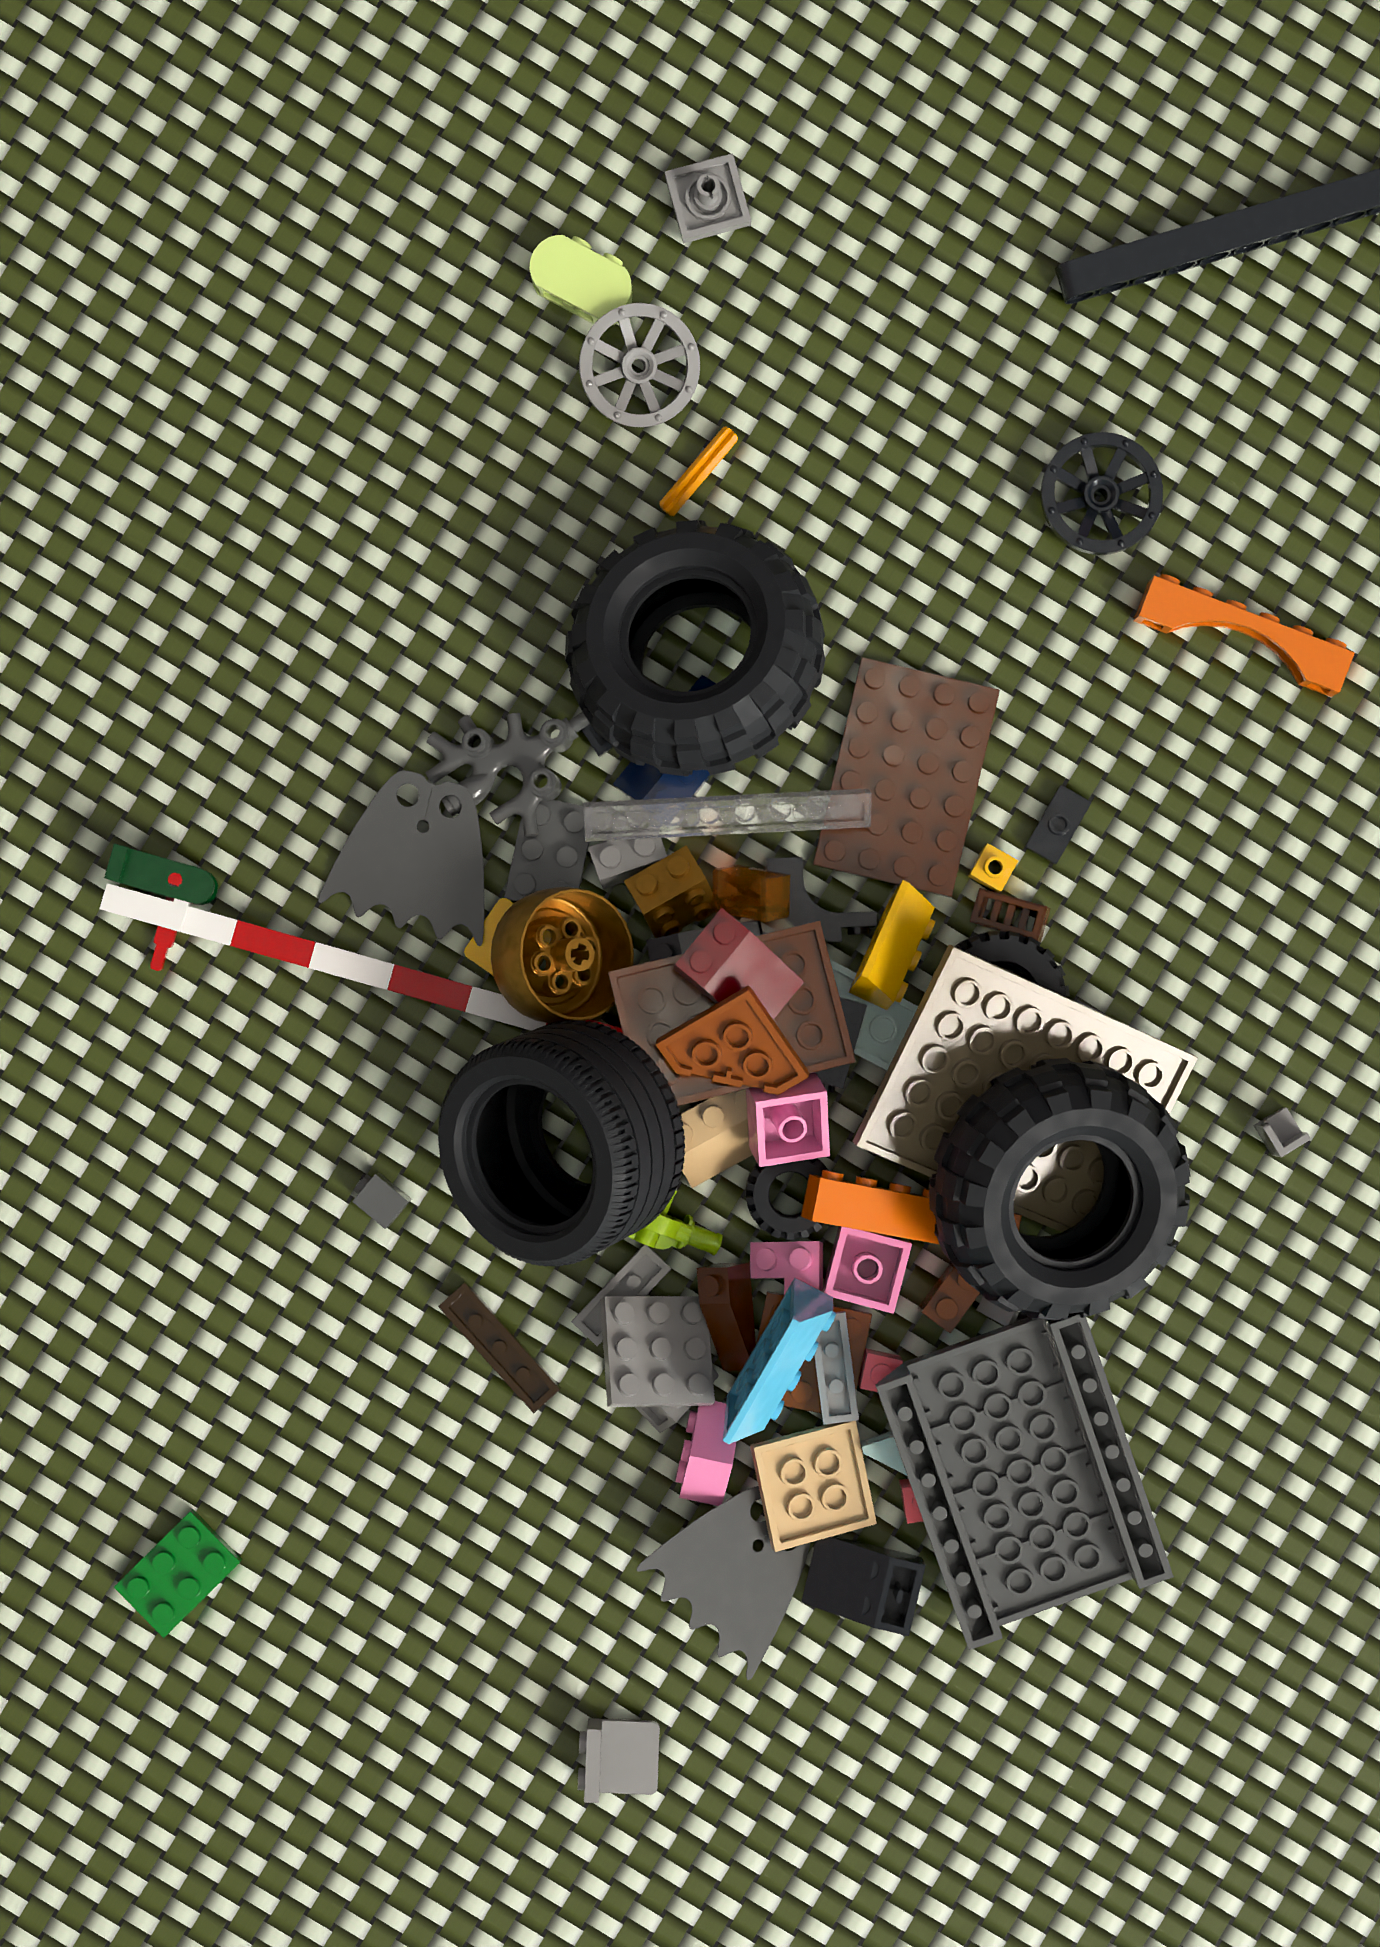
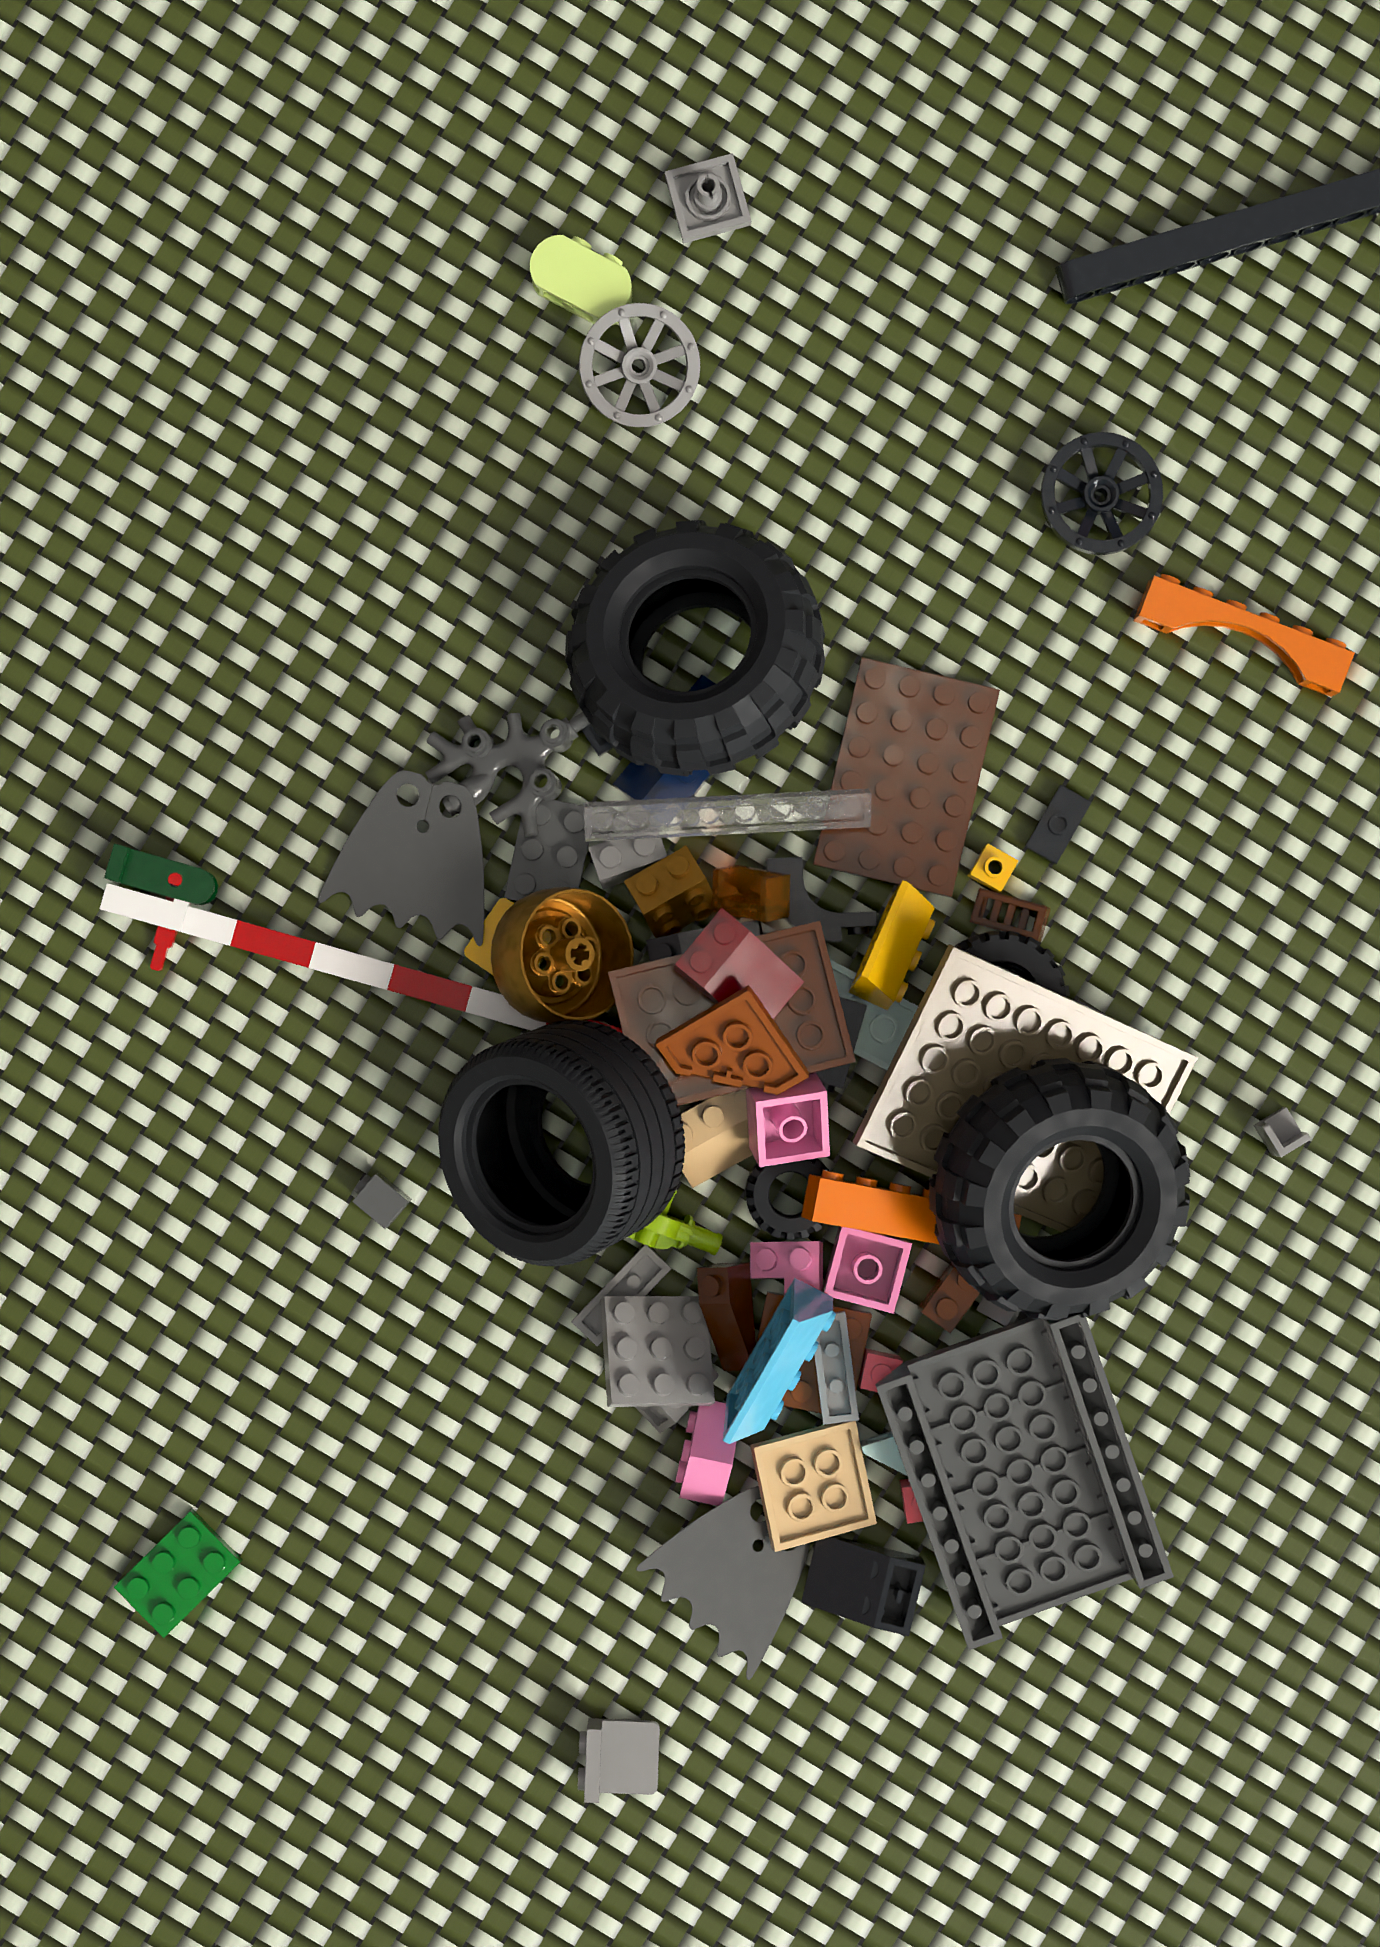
dark brown plate [438,1282,561,1414] -> none
light orange axle [660,426,738,516] -> none

